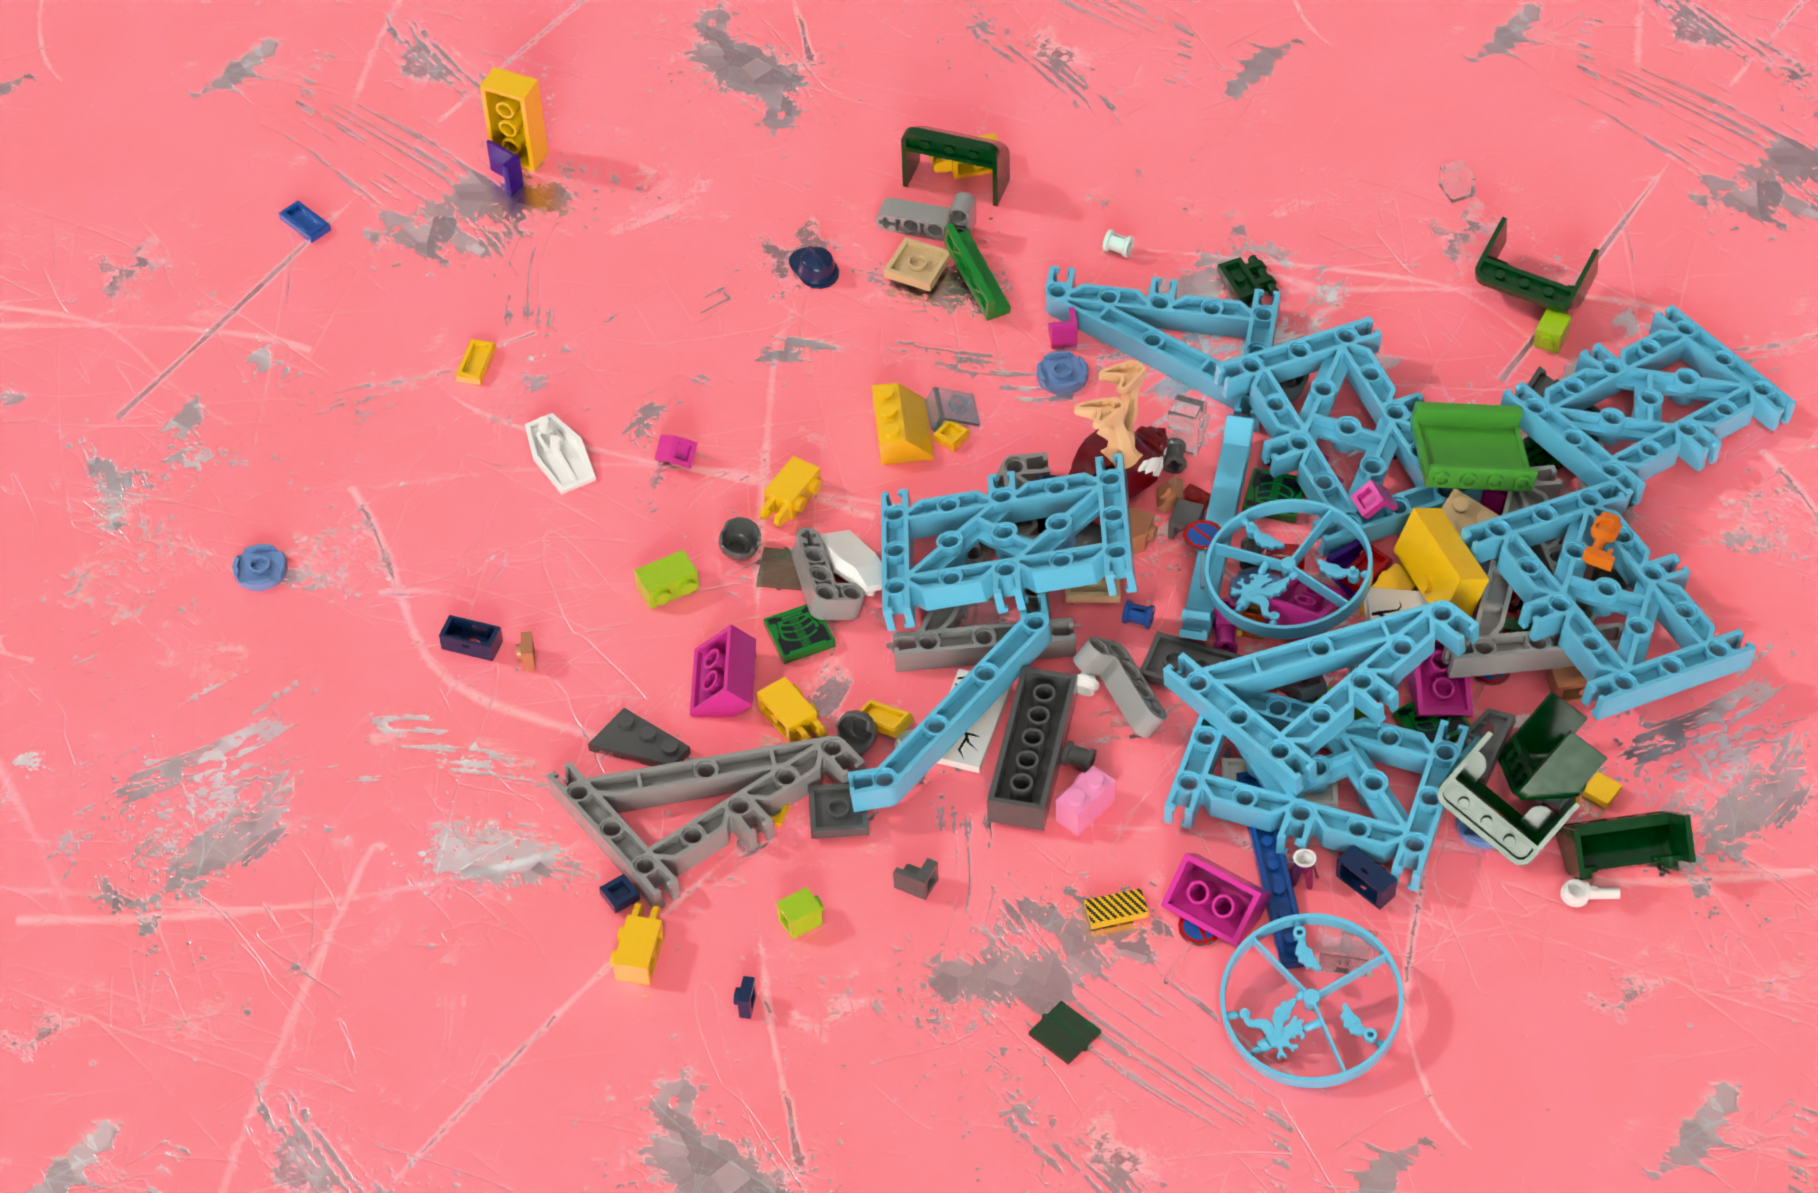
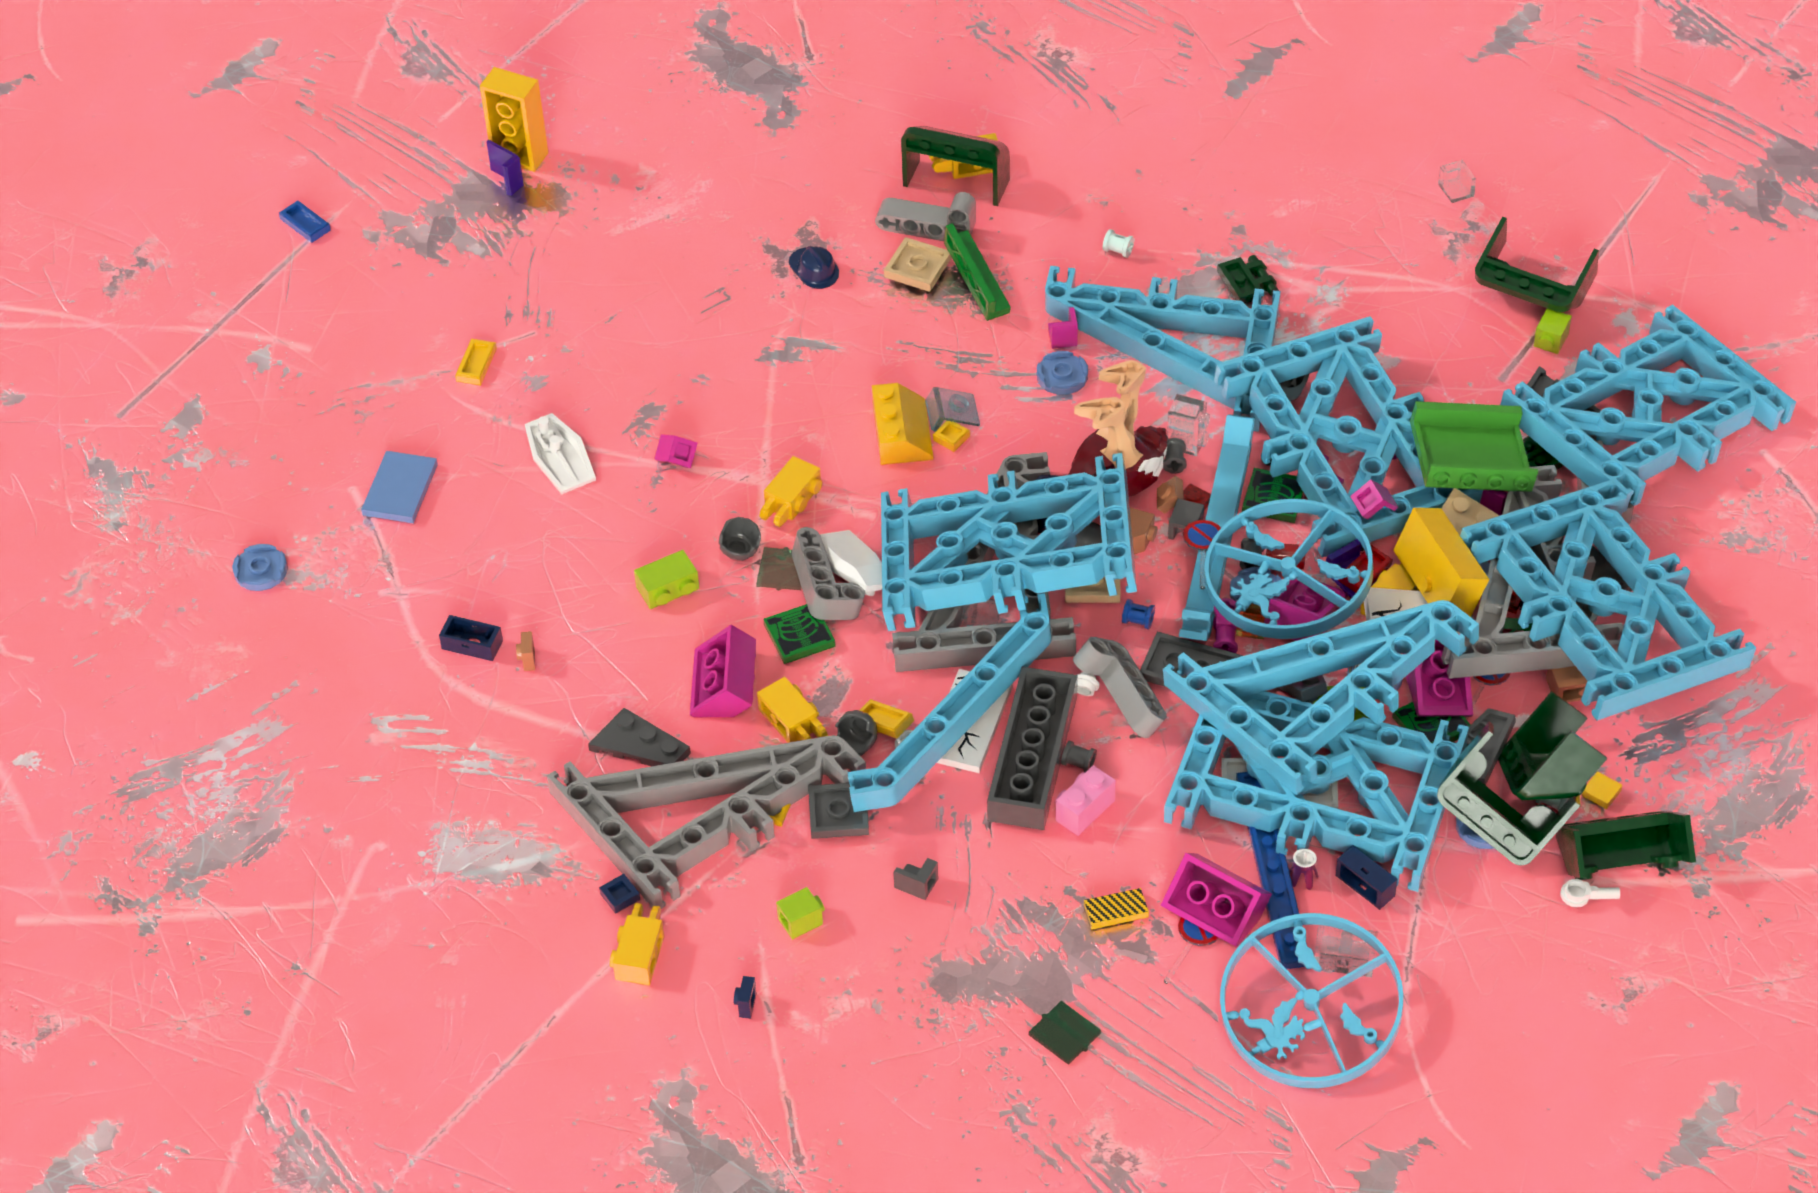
orange piece [1582,511,1622,572] -> none
none -> medium blue tile [361,451,438,524]

